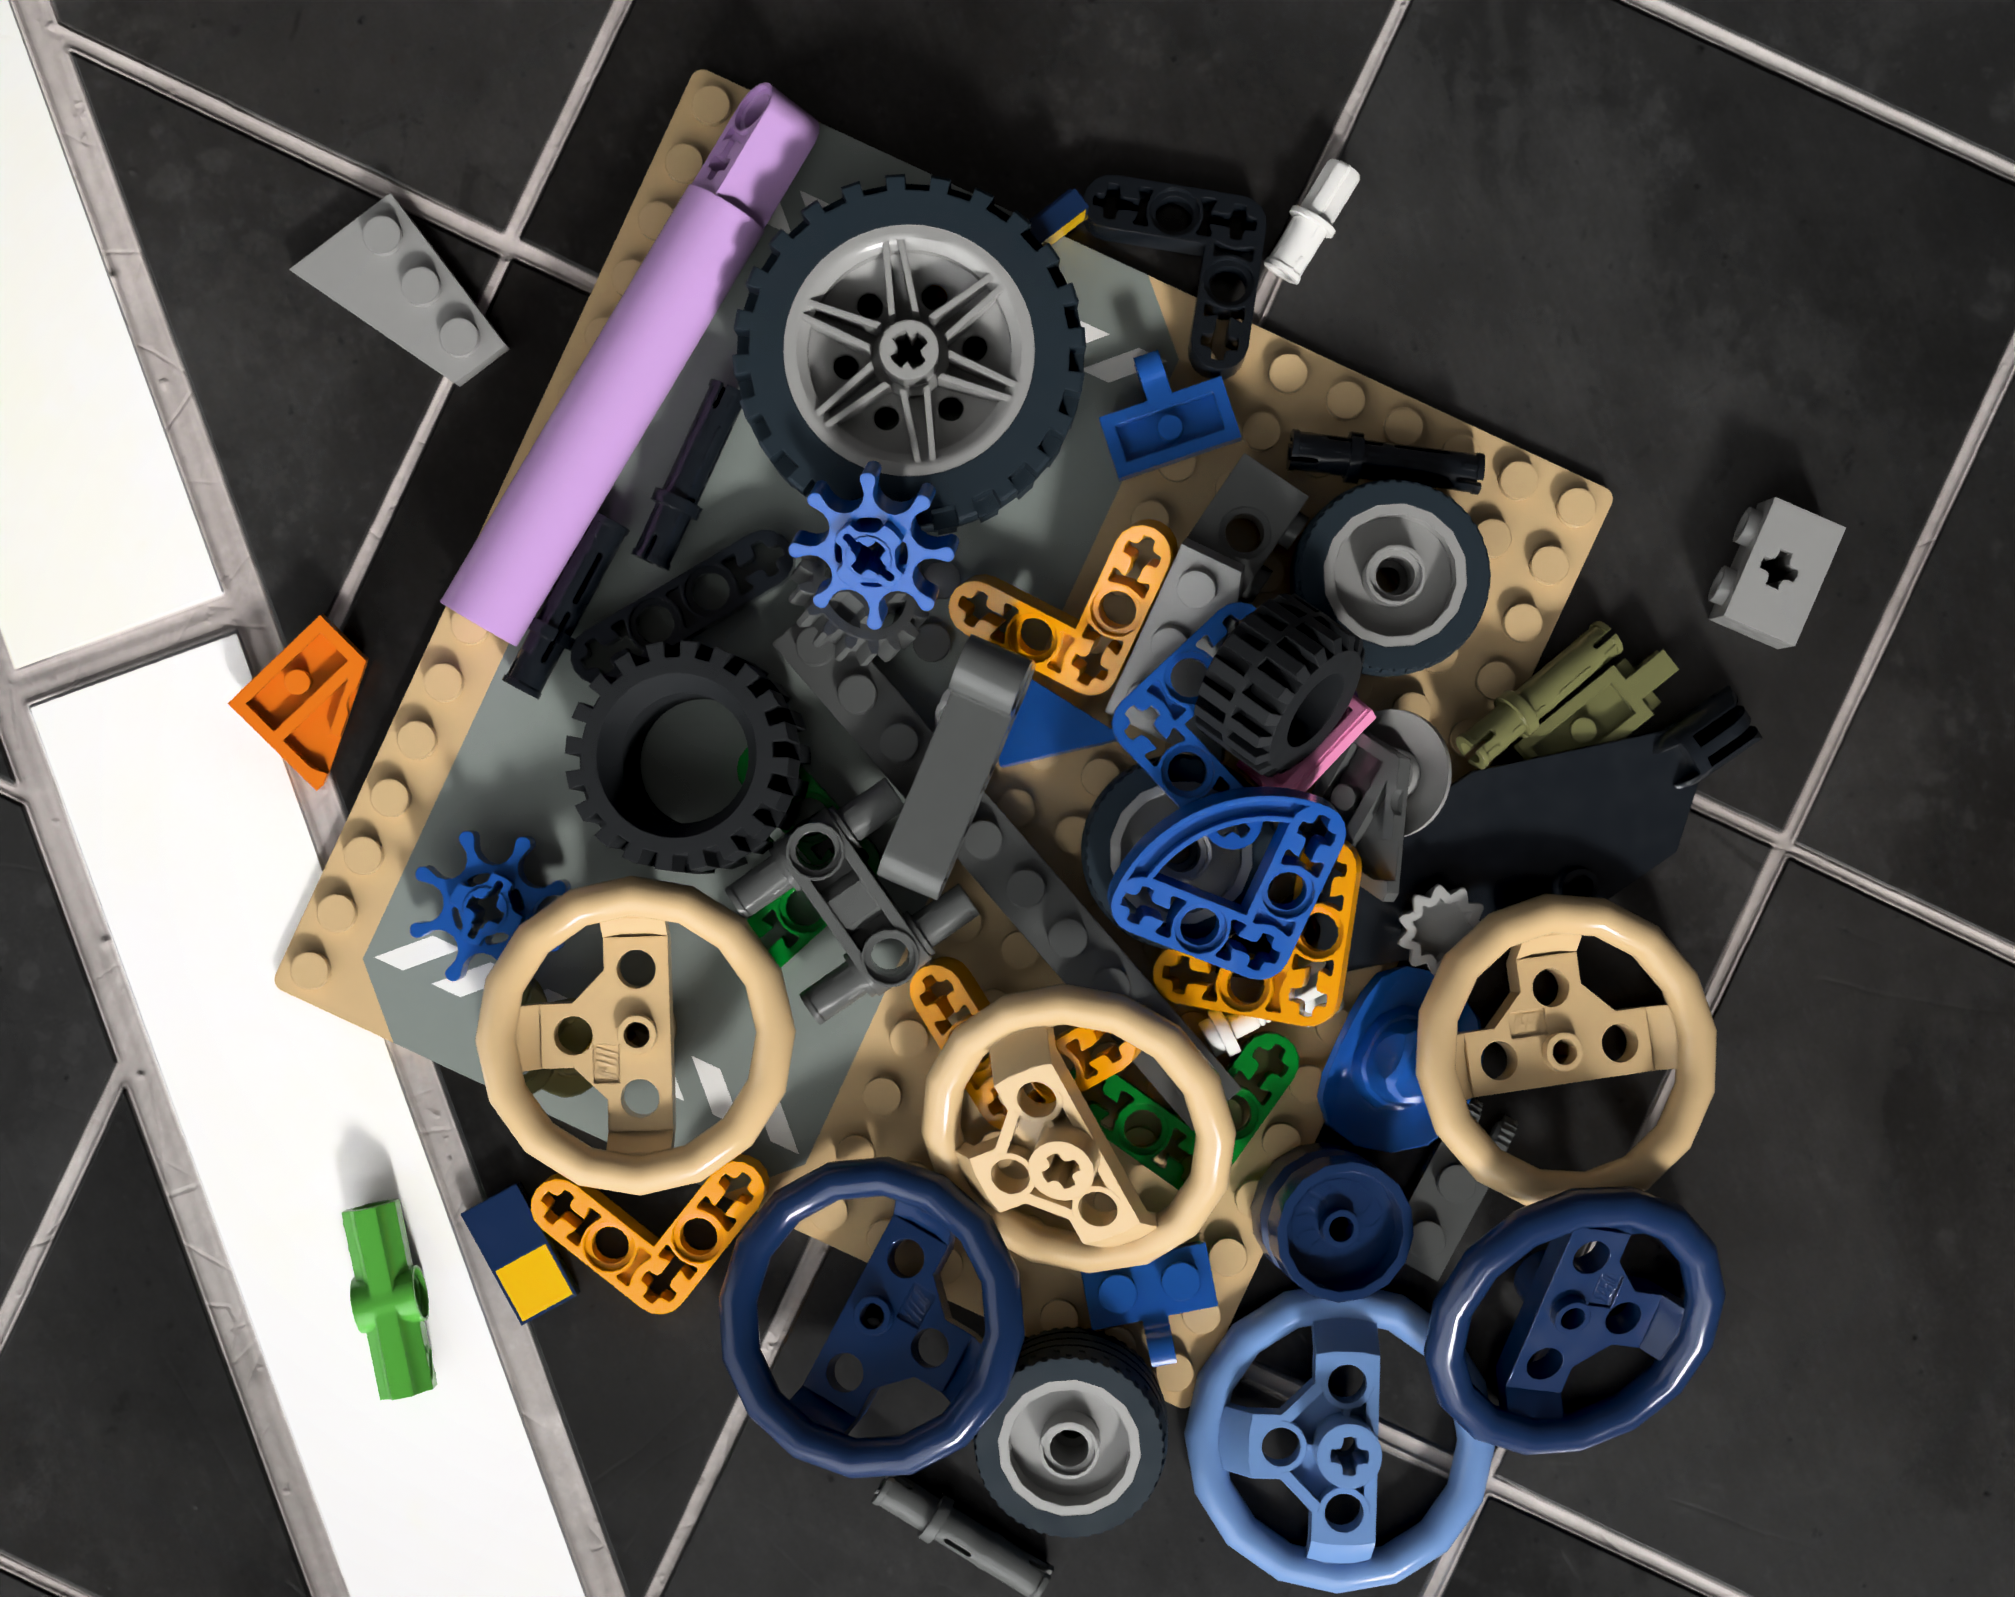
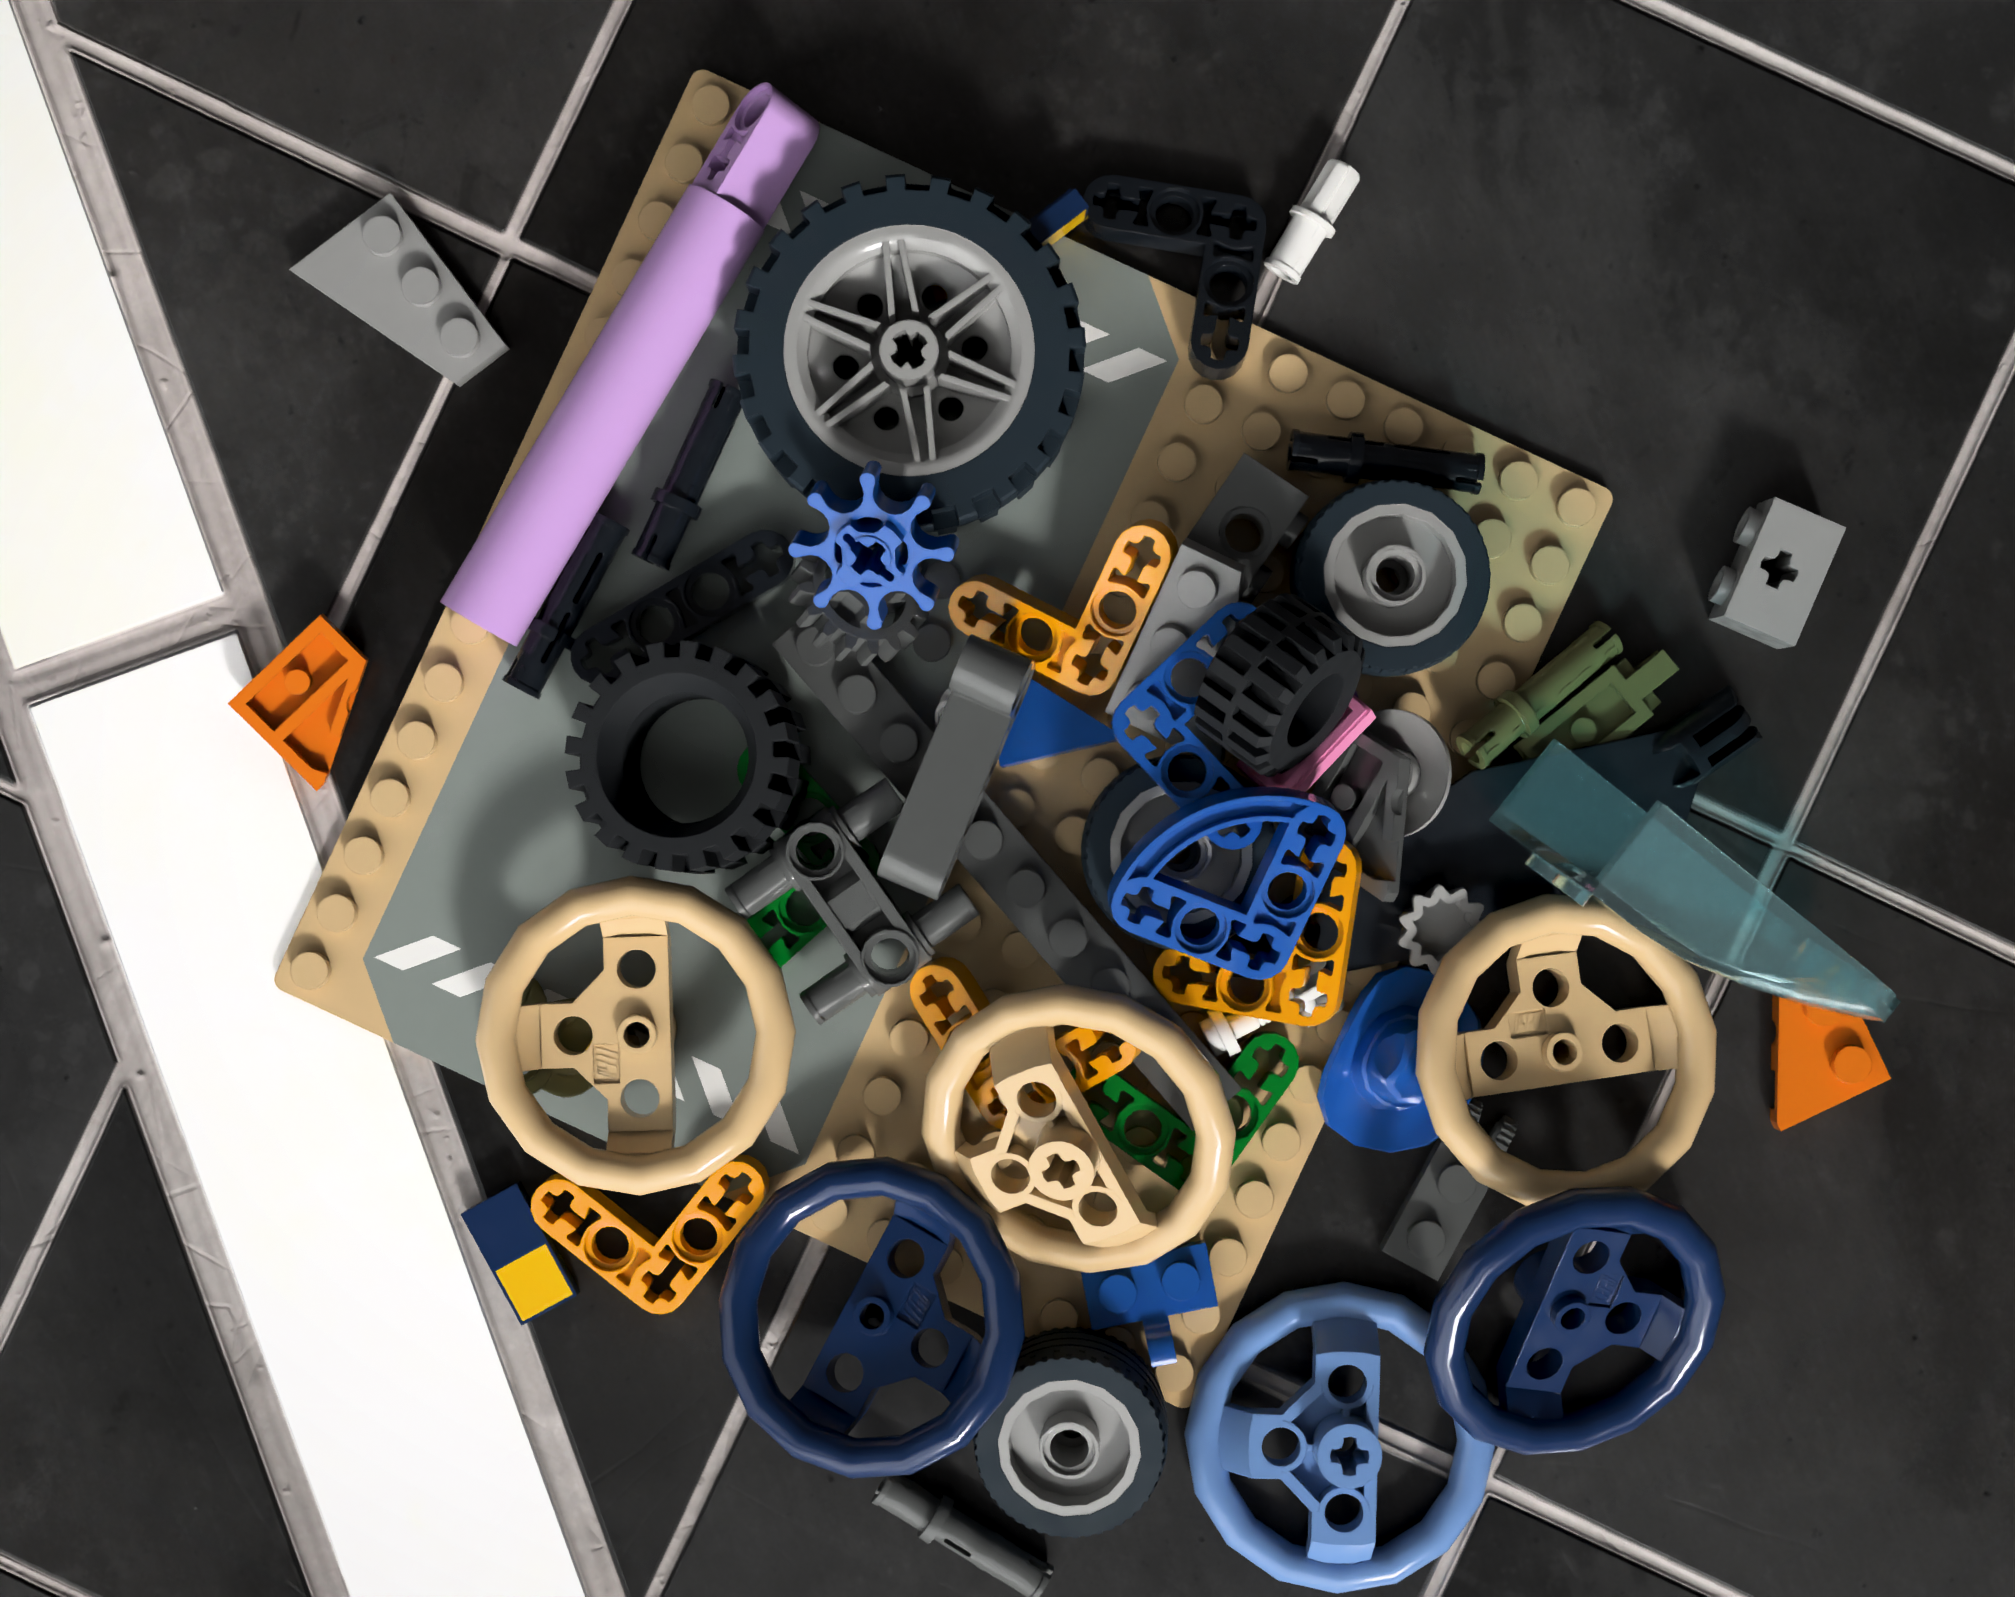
bright green piece [341,1198,438,1401] -> none
blue gear [410,830,571,981] -> none
blue plate [1099,350,1242,482] -> none
dark blue wheel [1251,1142,1414,1303] -> none
none -> clear light blue windscreen [1489,738,1901,1023]
none -> orange wing [1770,962,1891,1131]

